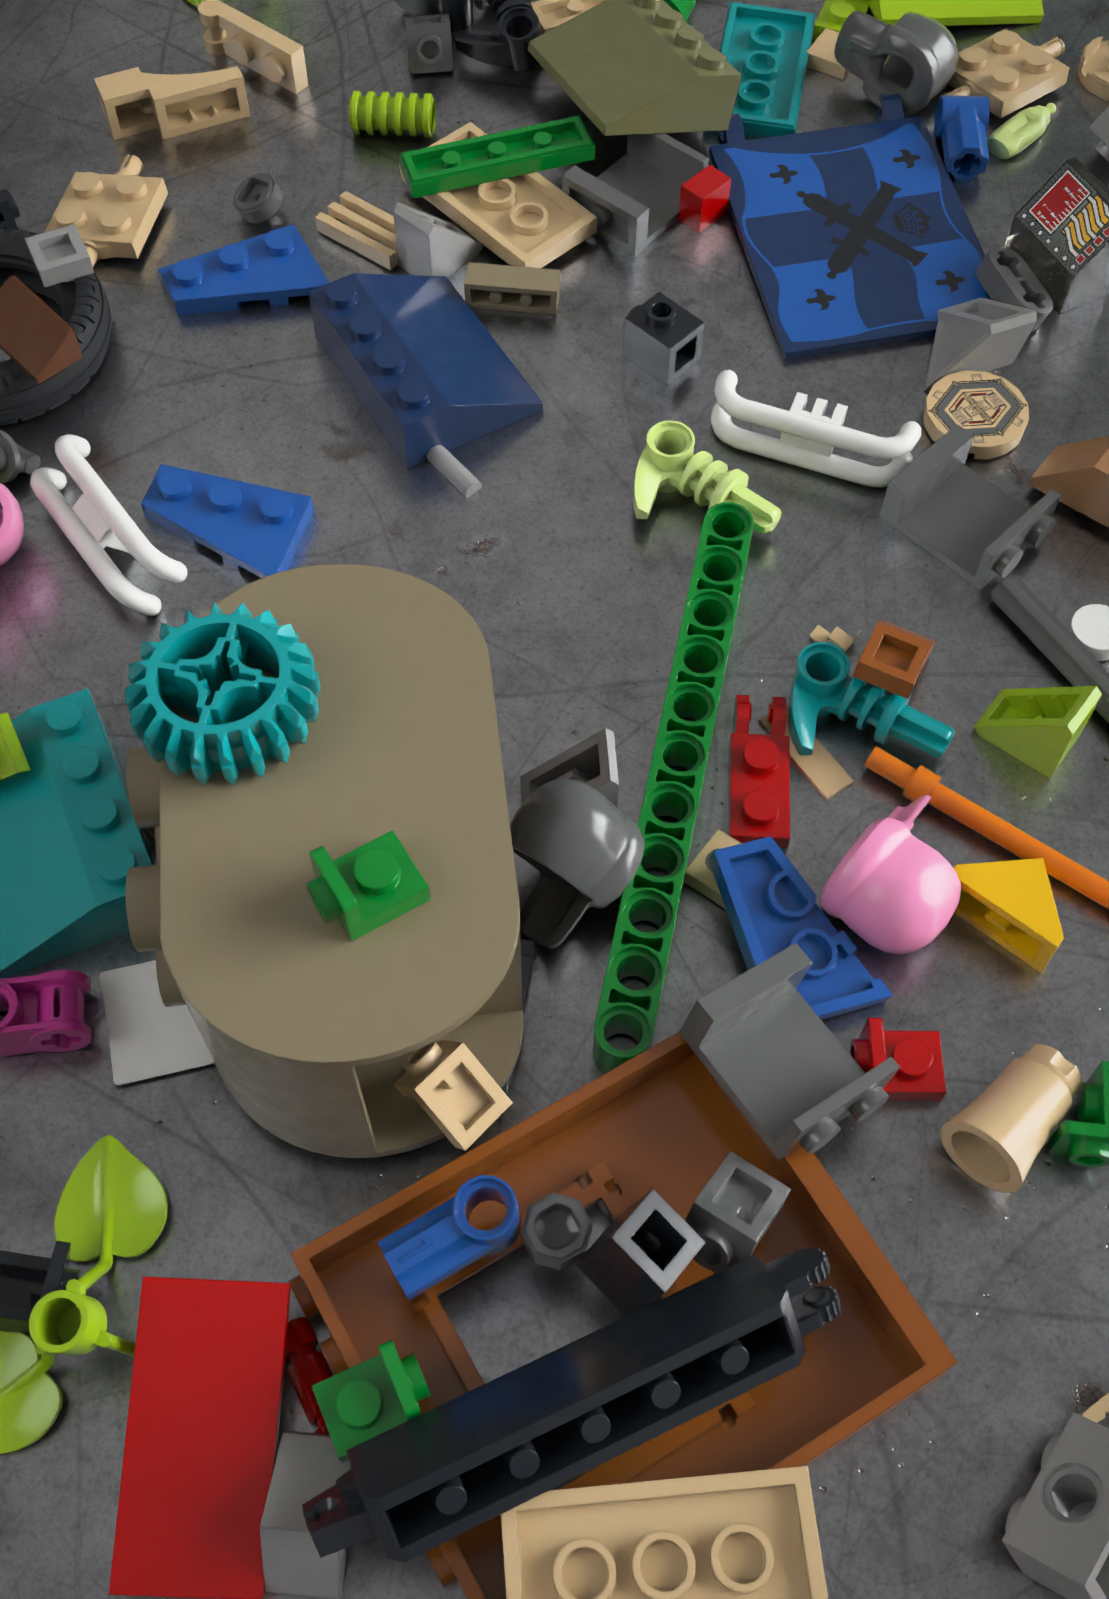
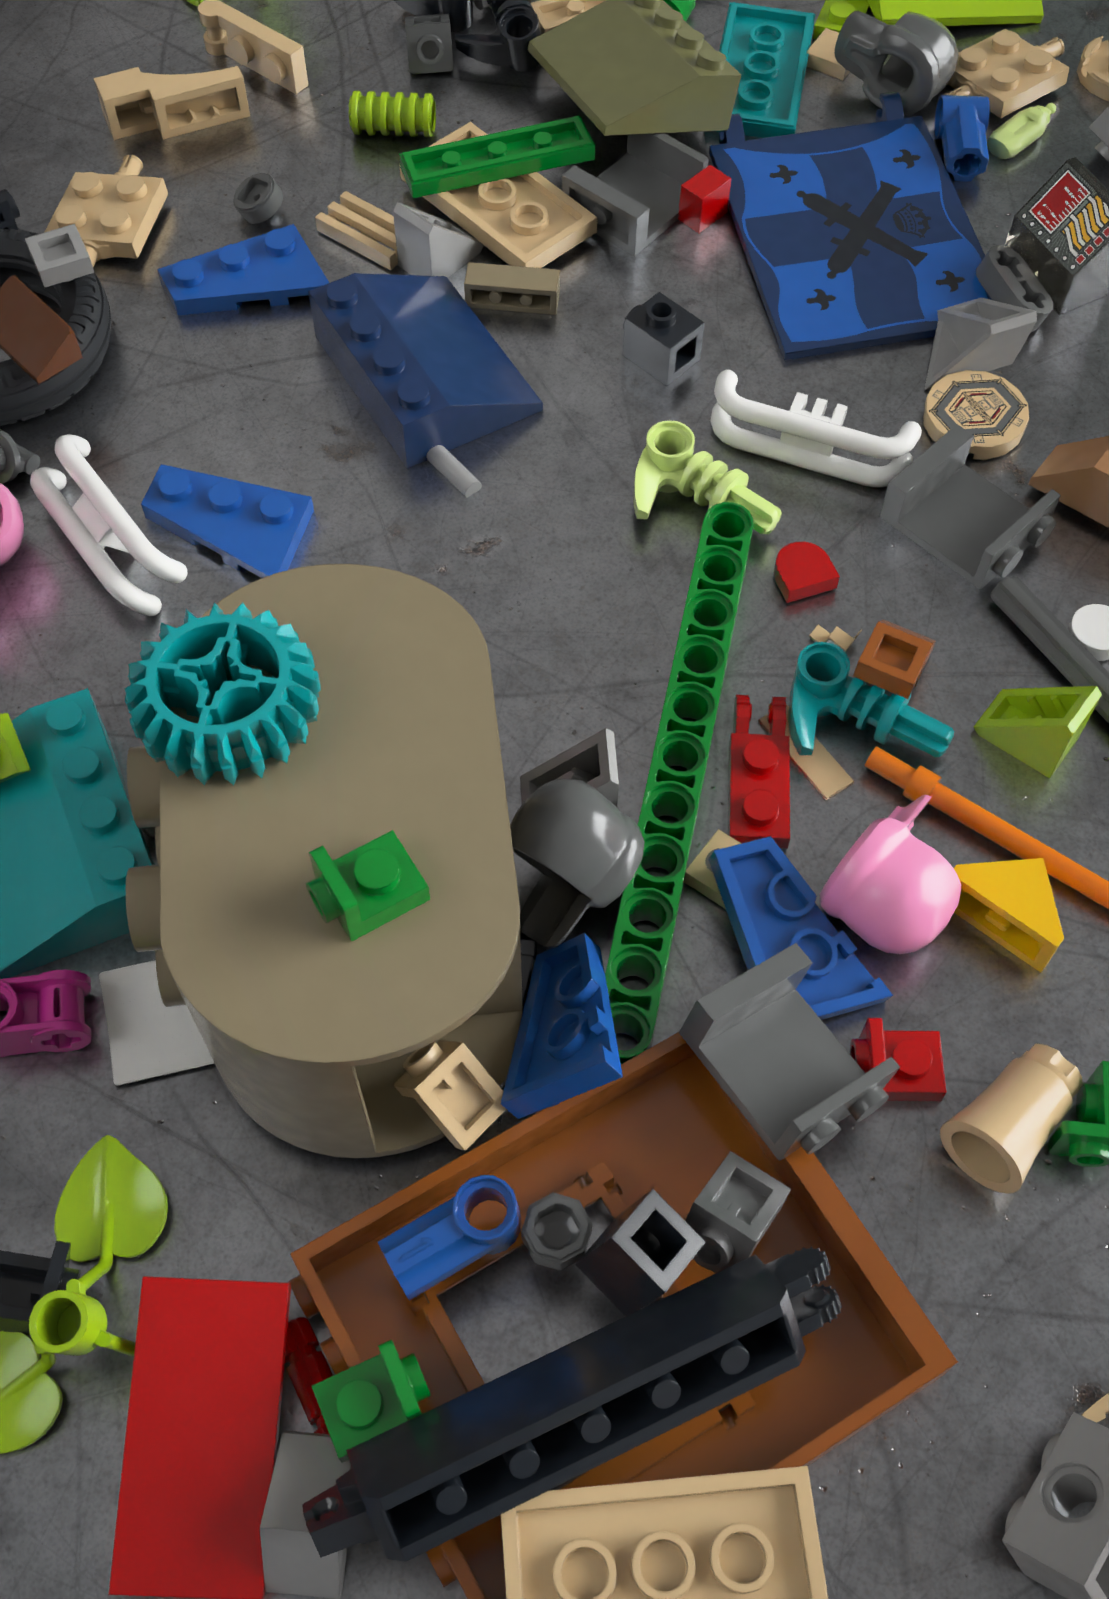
none -> blue wing [501,933,623,1119]
none -> red tile [774,542,840,603]

